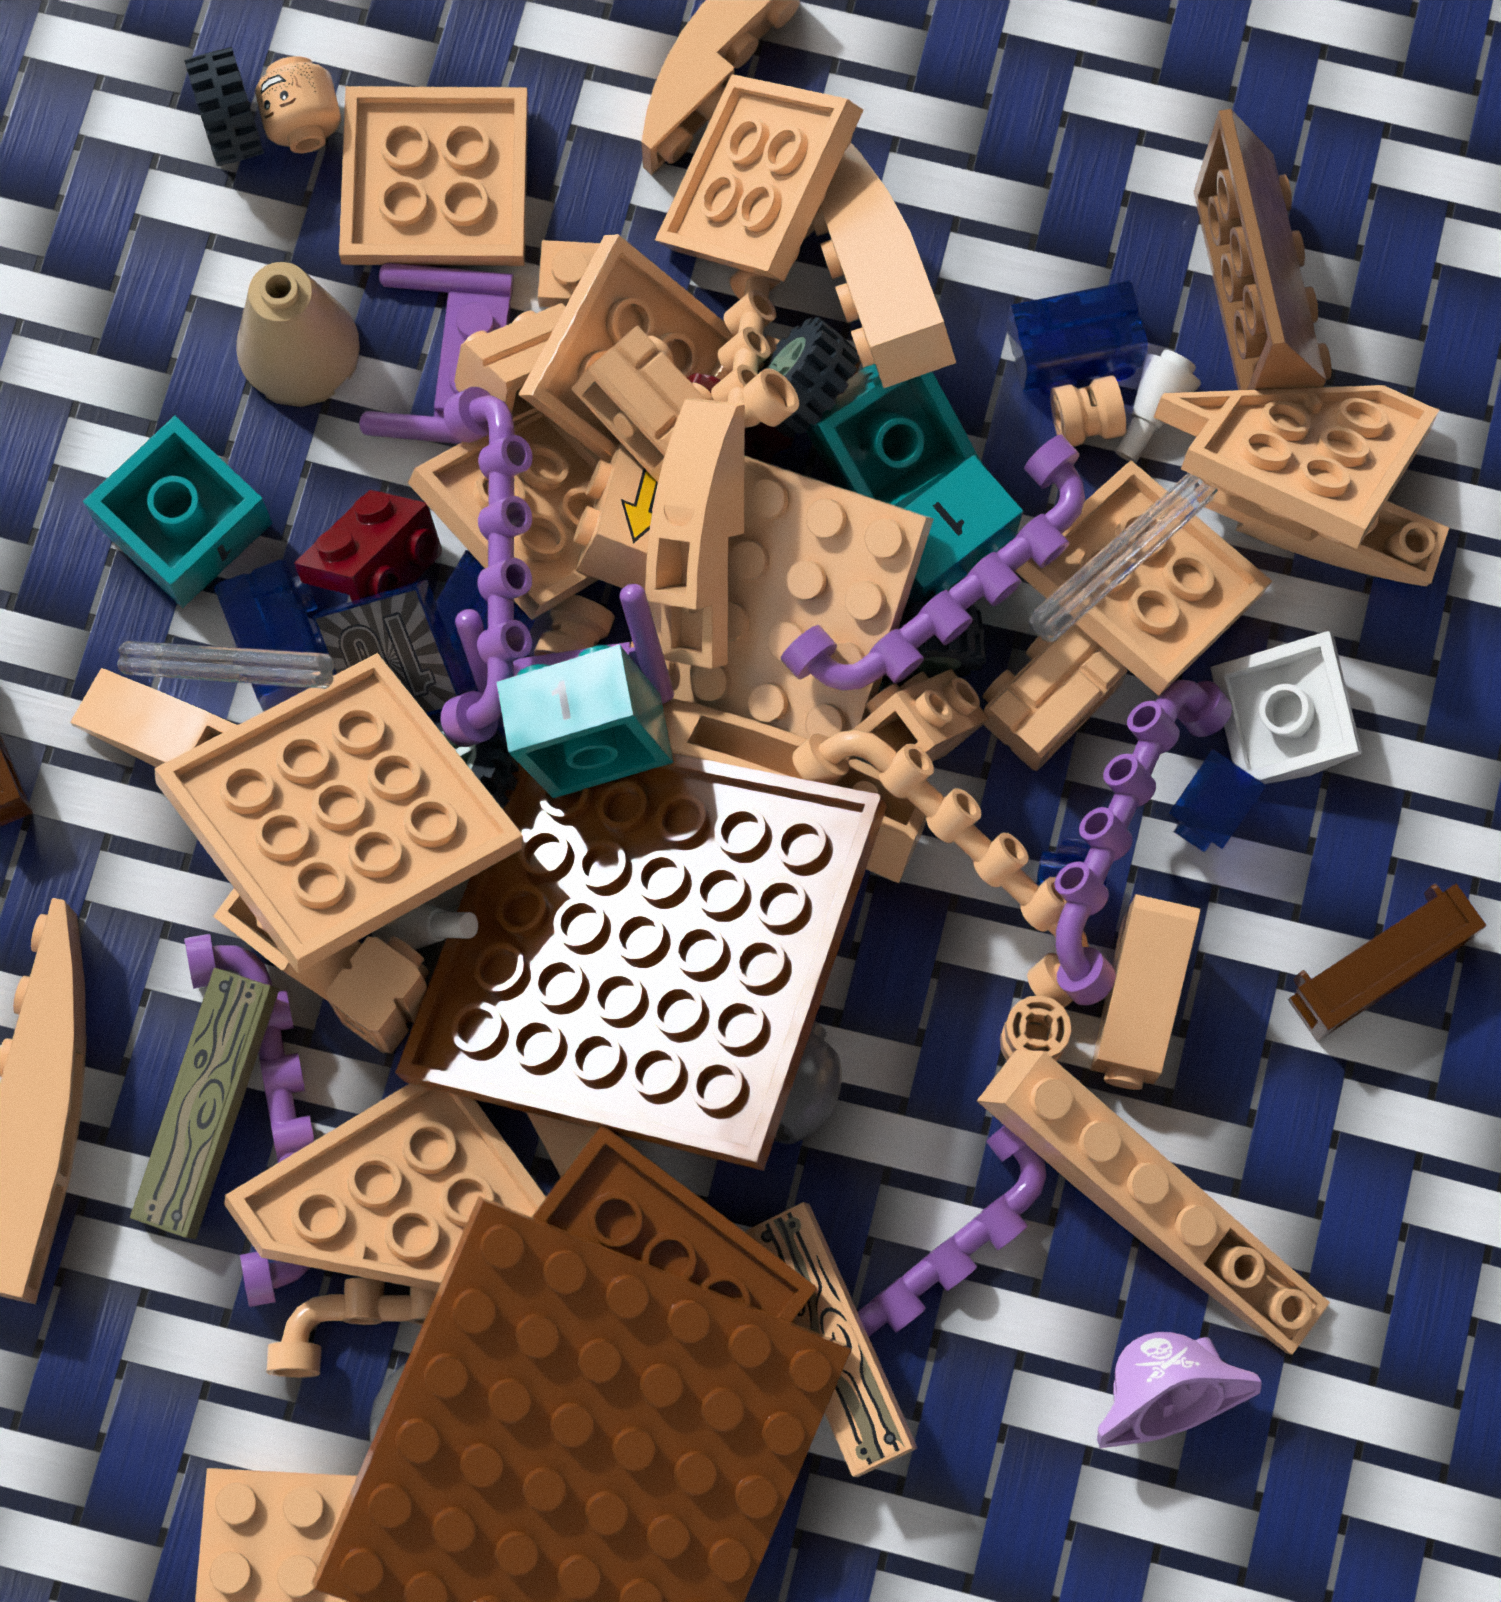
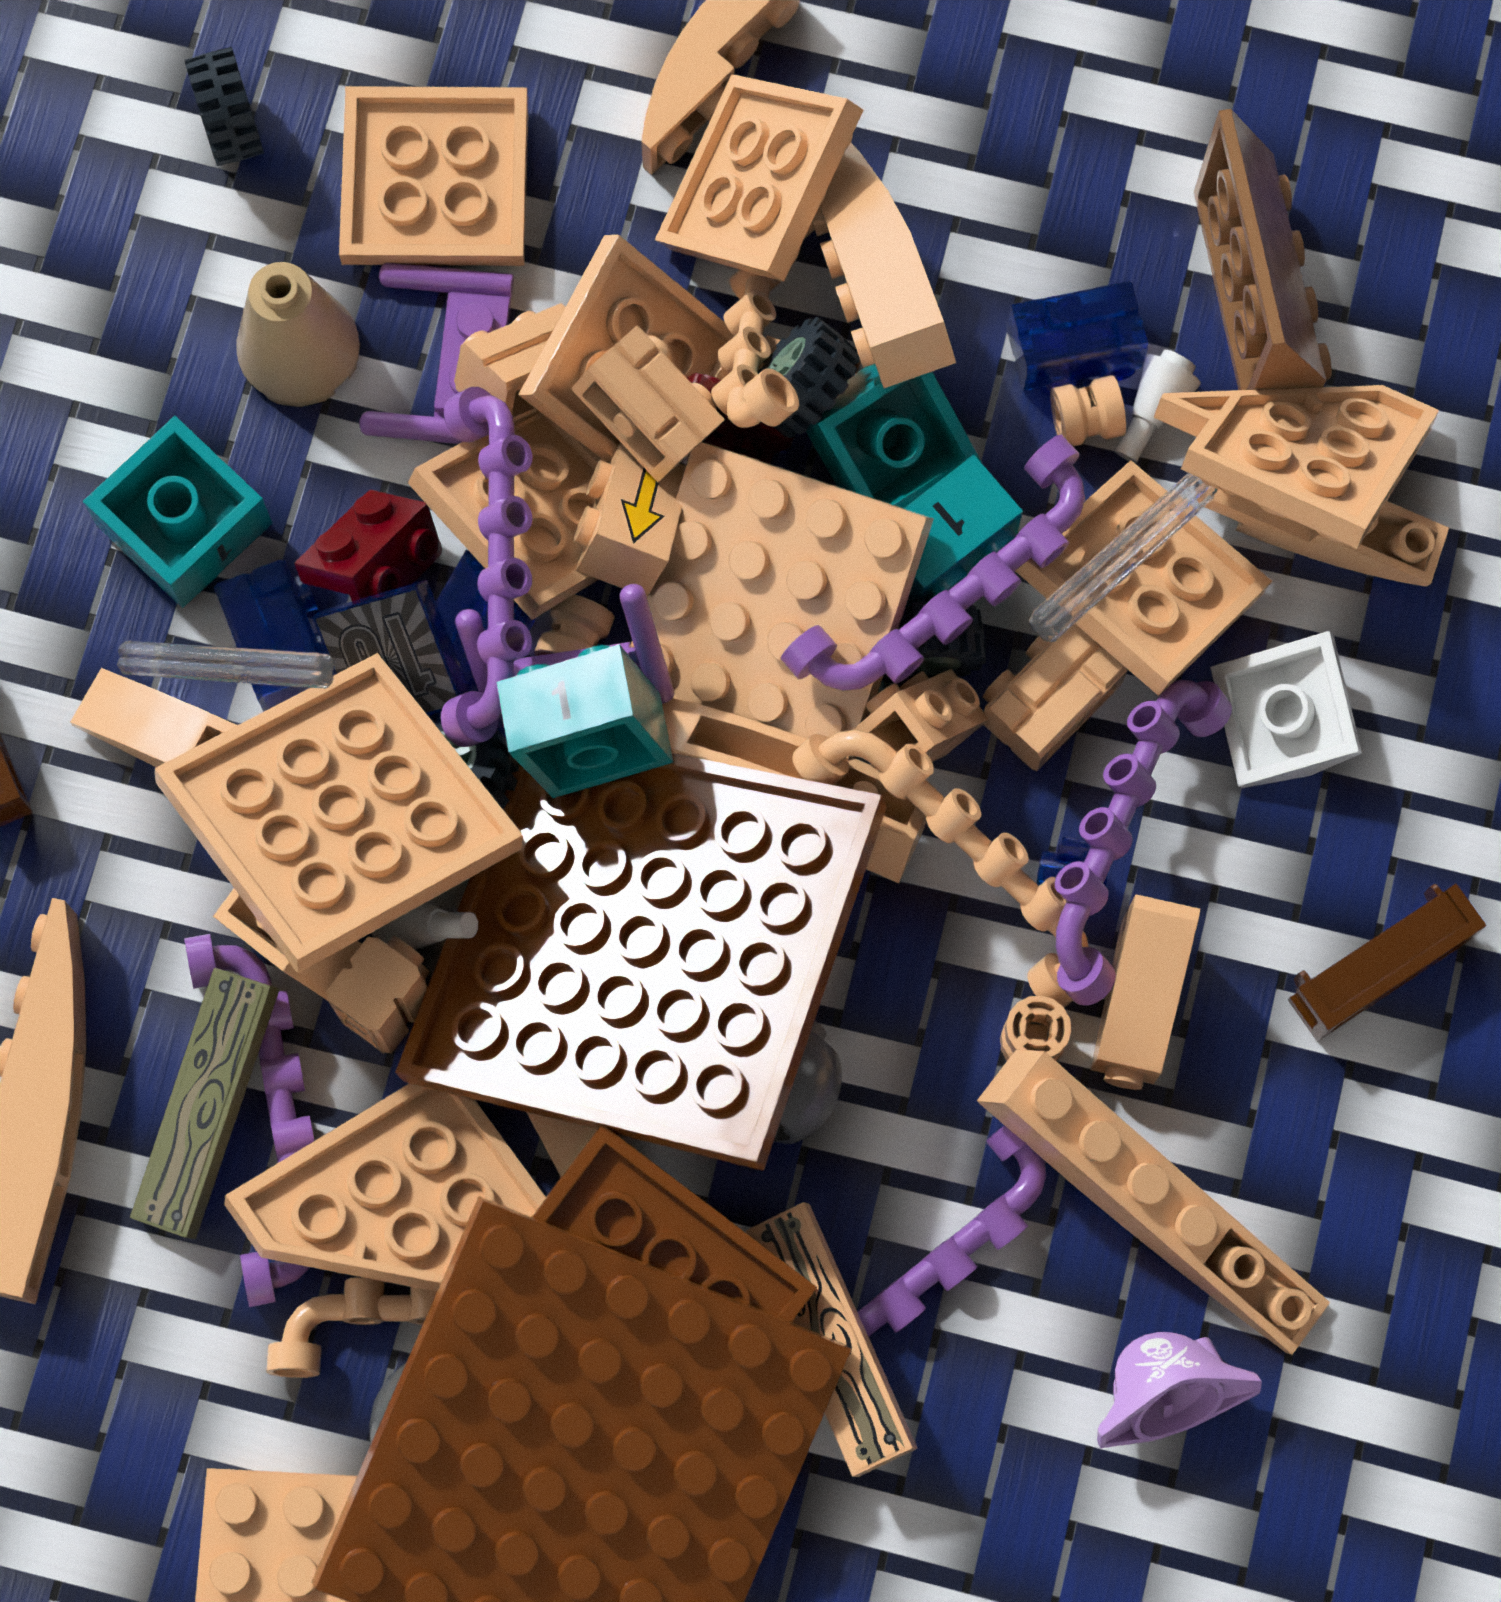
light nougat head [255,56,341,153] -> none
light nougat plate [538,240,600,307] -> none
light nougat slope [645,398,745,669] -> none
clear blue brick [1169,749,1267,853] -> none

